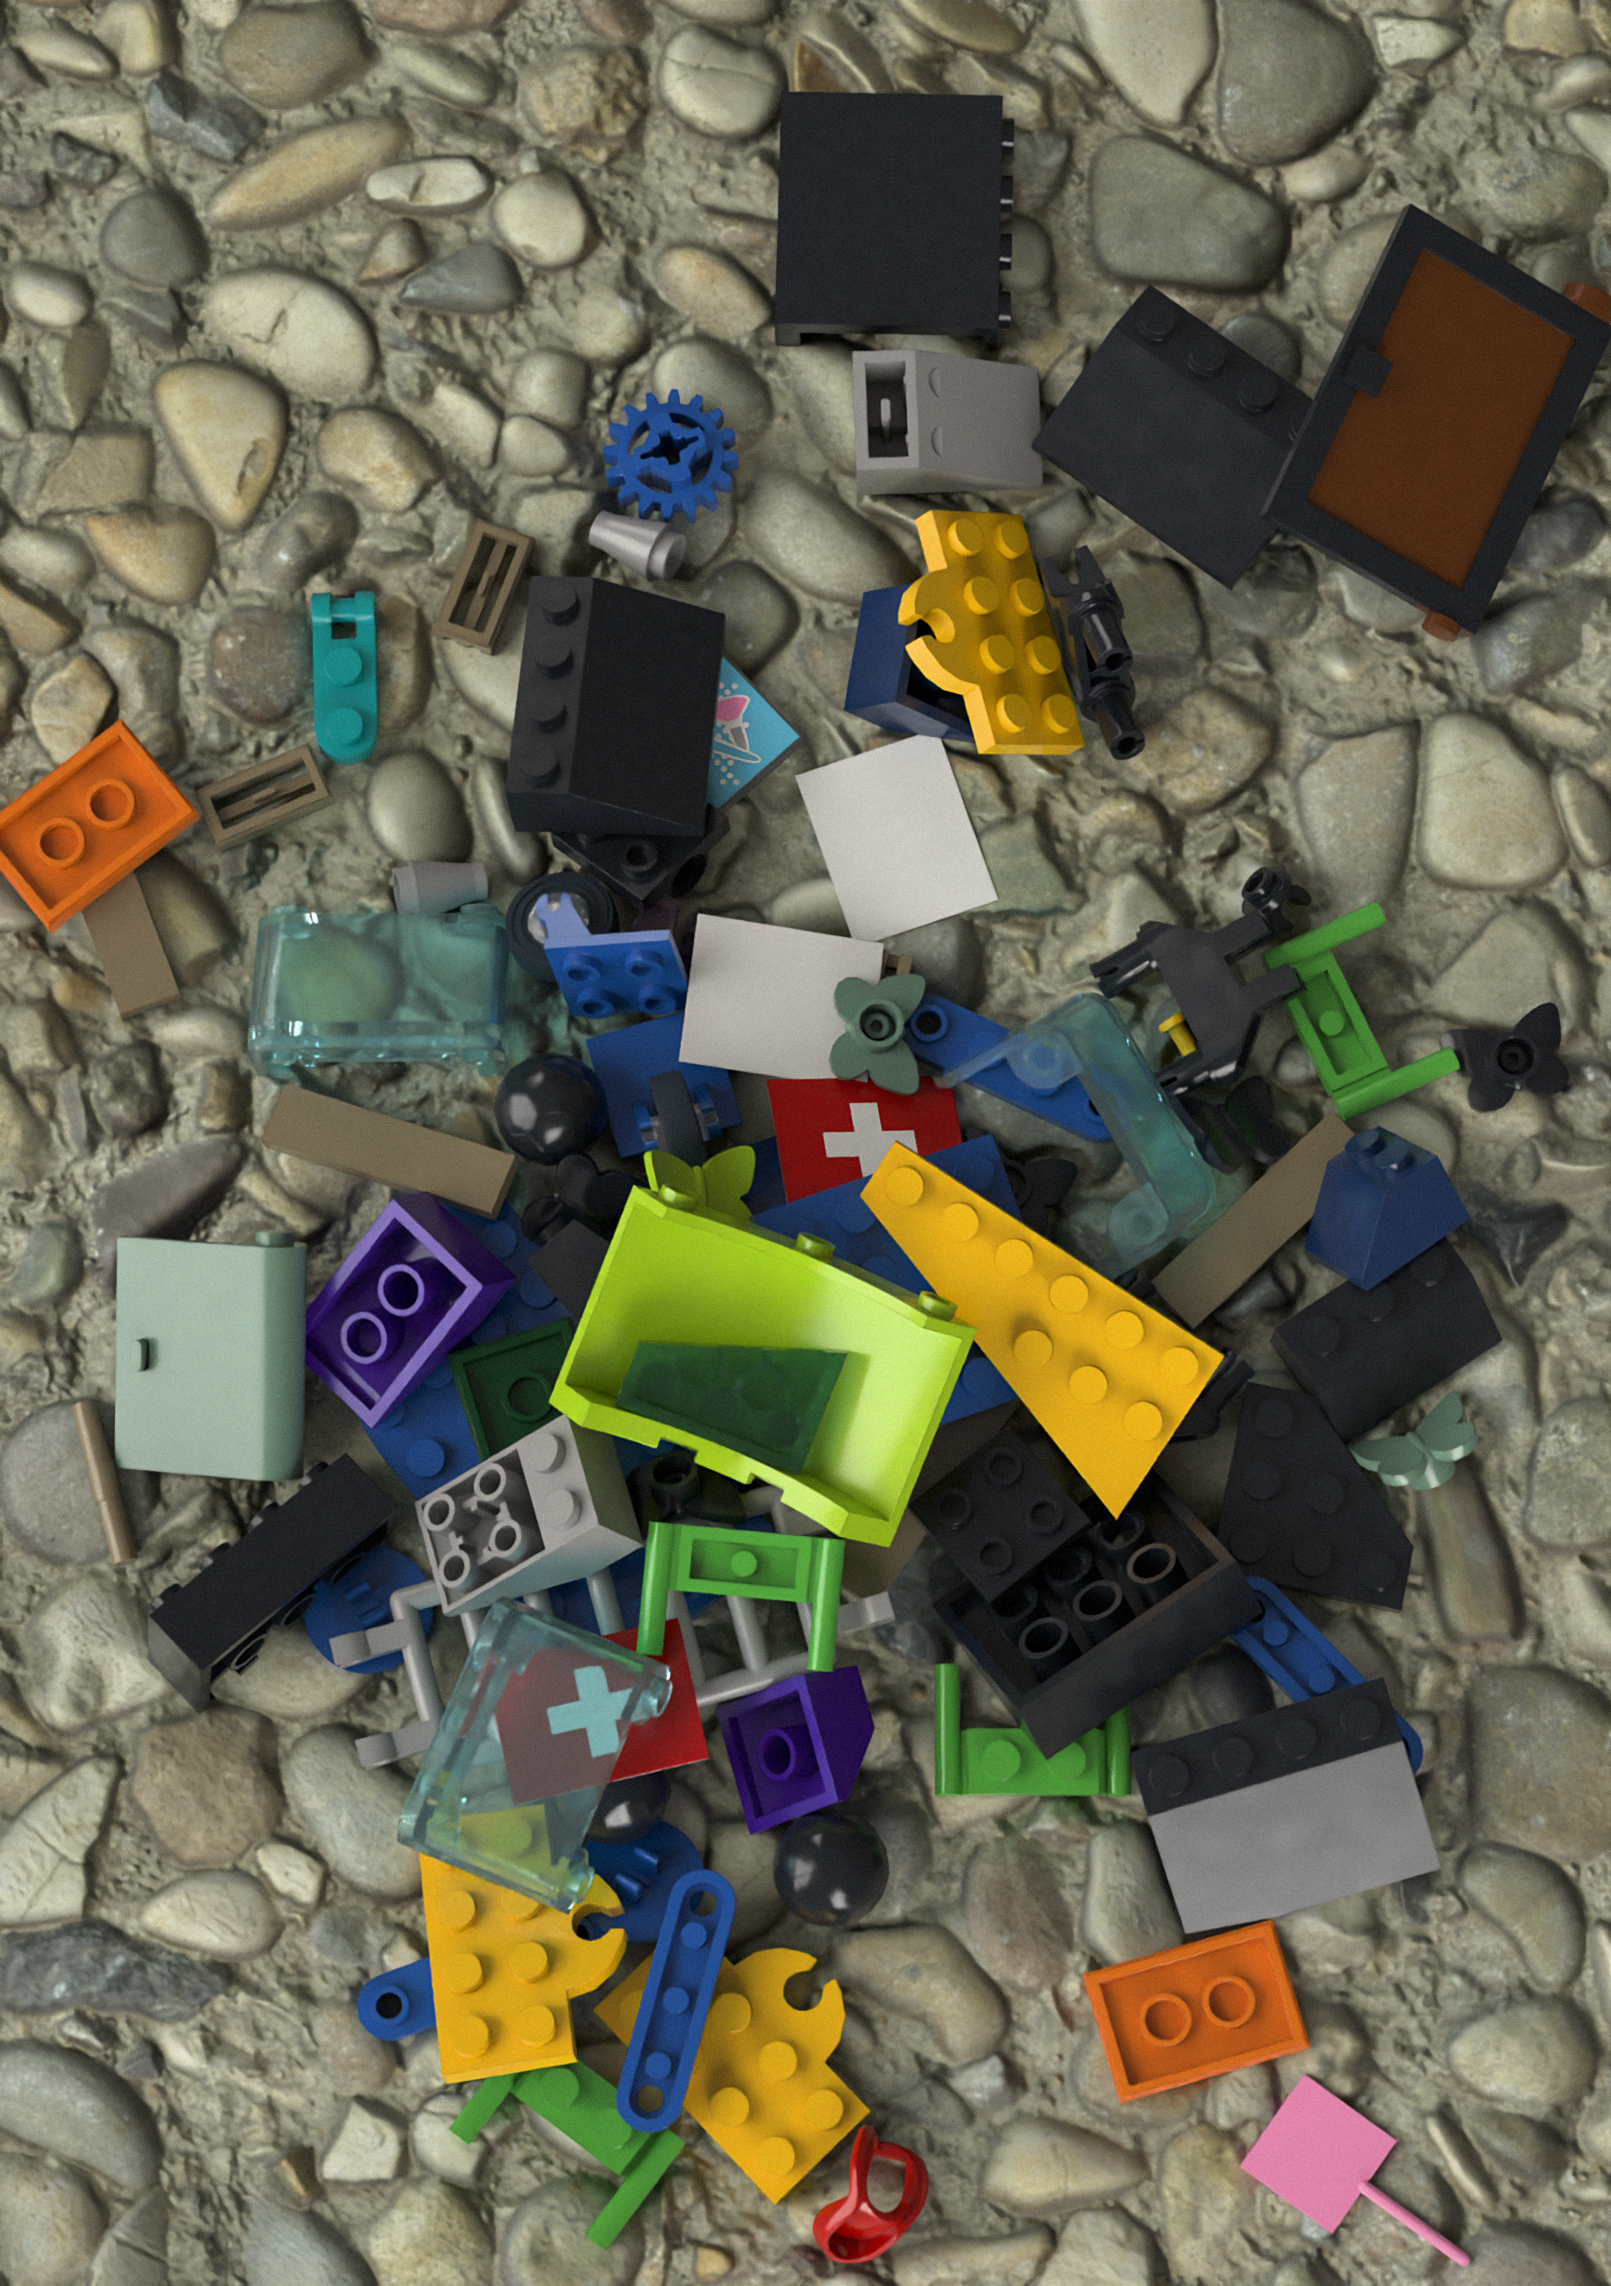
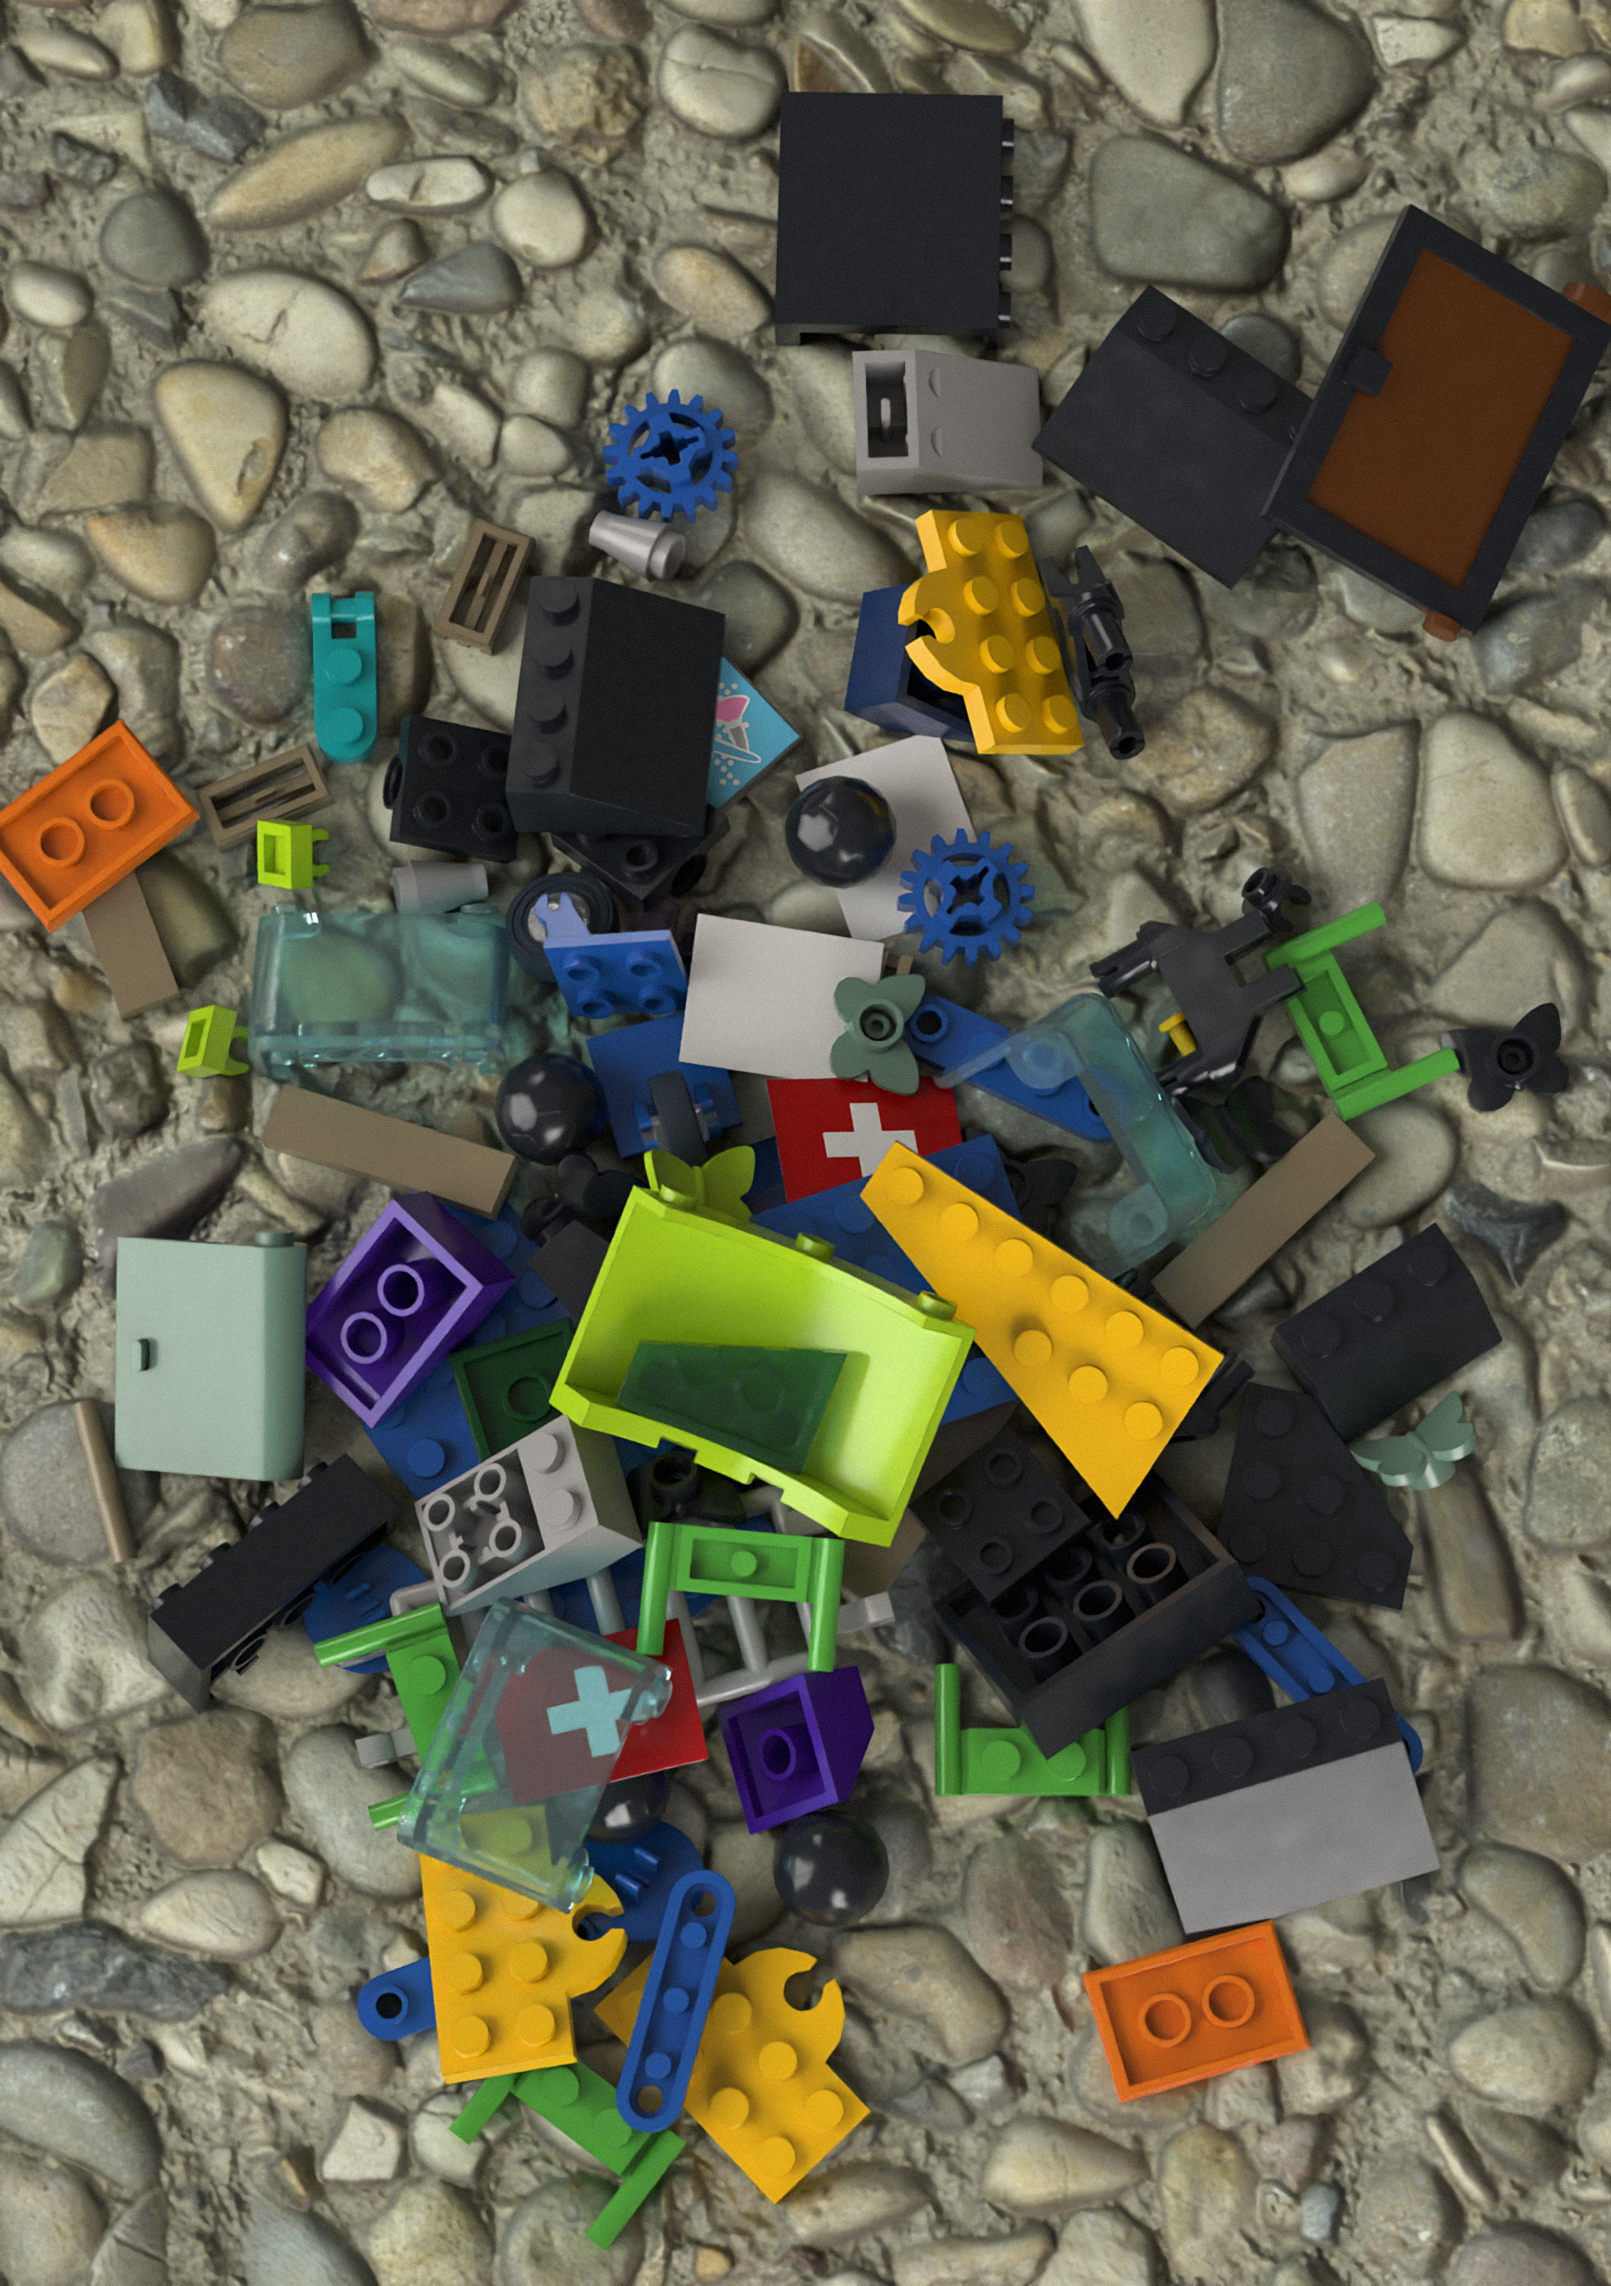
red piece [812,2125,928,2263] -> none
bright pink piece [1240,2074,1470,2266] -> none
dark blue slope [1305,1126,1470,1291] -> none
none -> lime tile [176,1005,256,1079]
none -> lime tile [257,818,329,890]
none -> bright green plate [314,1601,501,1831]
none -> black plate [383,714,518,864]
none -> black piece [785,775,897,889]
none -> blue gear [897,828,1035,969]

